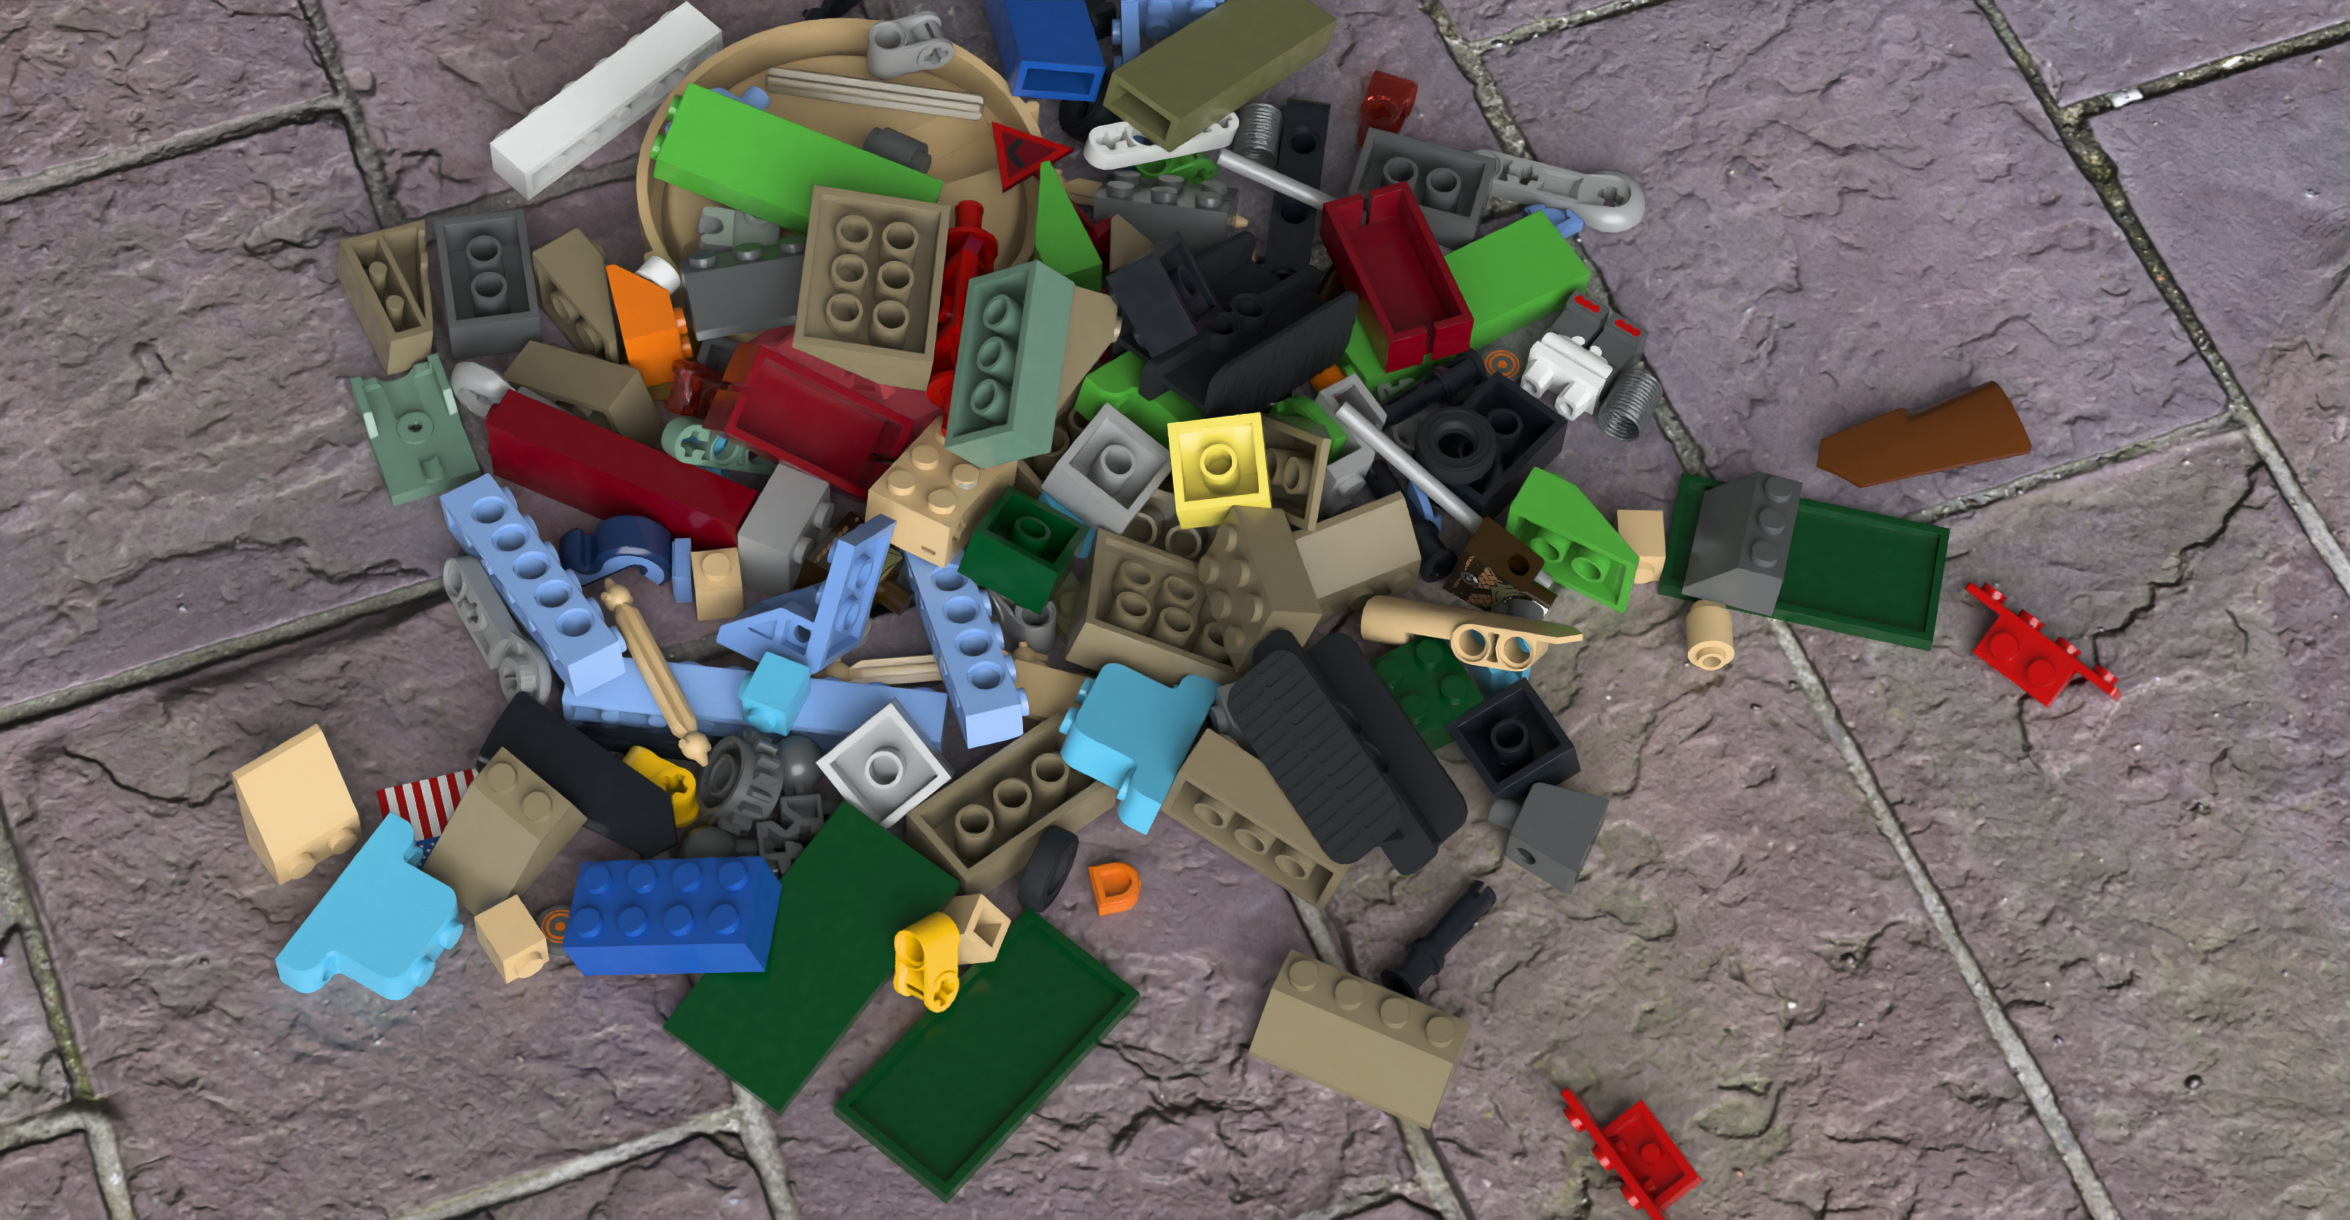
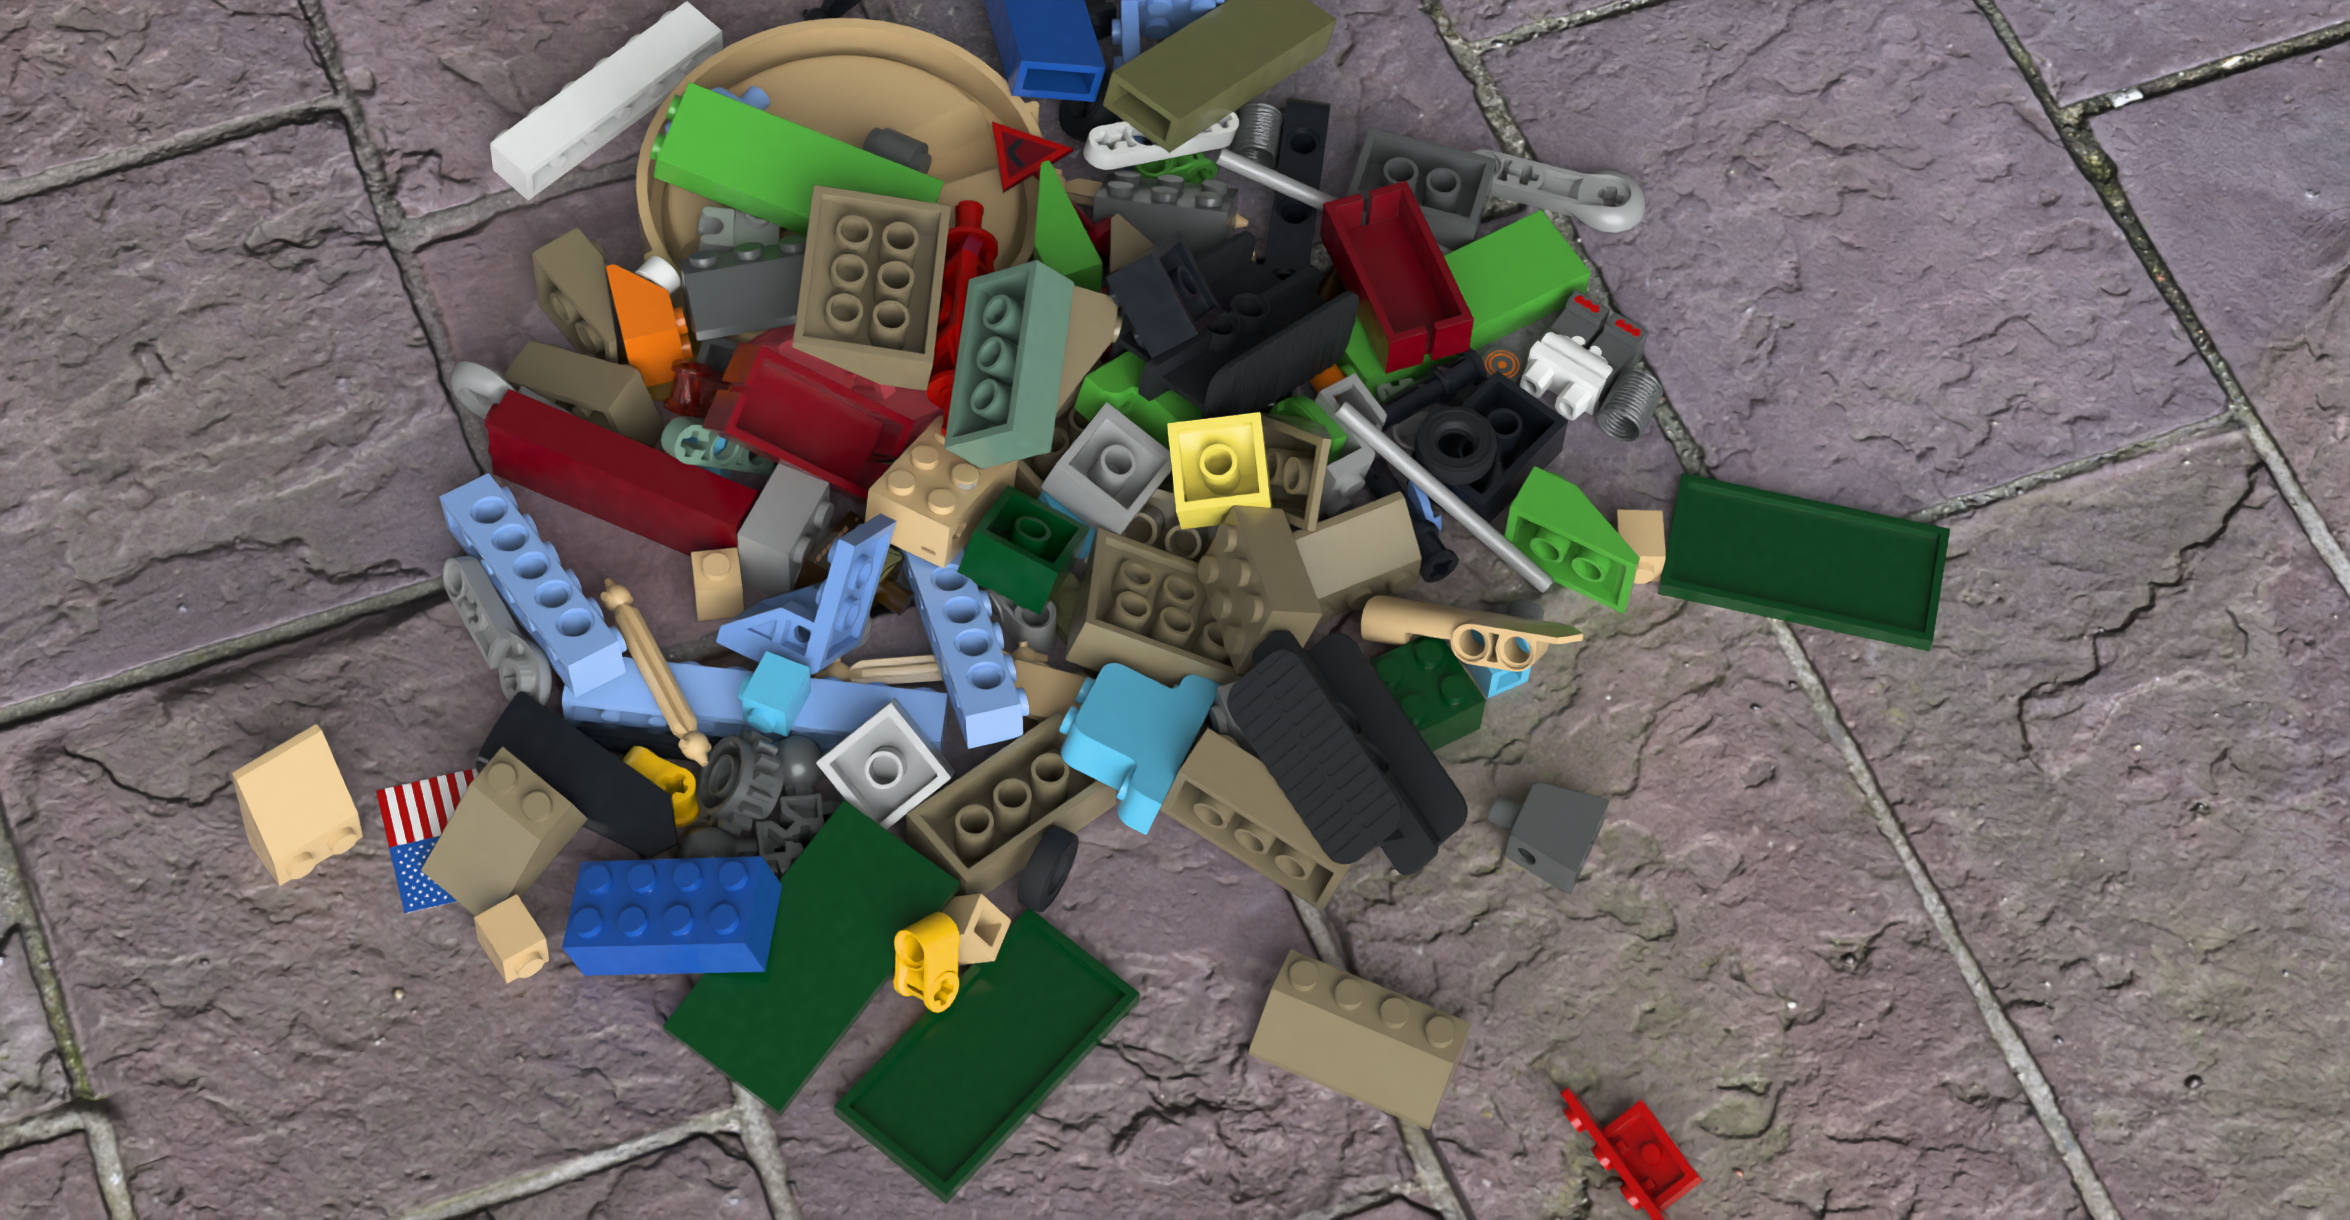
medium azure brick [275,812,463,1000] -> none
dark tan wedge [337,219,434,375] -> none
sand green piece [350,353,481,506] -> none
dark grey brick [434,208,543,360] -> none
dark grey tile [536,905,571,956] -> none
dark blue animal [559,514,673,587] -> none
medium blue tile [672,538,693,603] -> none
dark tan axle [765,66,984,121] -> none
light grey piece [866,10,955,80] -> none
orange tile [1087,862,1141,916] -> none
clear red piece [1357,70,1418,148] -> none
black pin [1380,880,1497,1000] -> none
dark brown torso [1442,516,1558,618] -> none
black slope [1445,677,1581,800] -> none
medium blue tile [1522,204,1584,239] -> none
dark grey slope [1681,471,1803,616] -> none
tan brick [1685,599,1734,670] -> none
reddish brown panel [1816,381,2032,488] -> none
red bracket [1964,581,2123,709] -> none

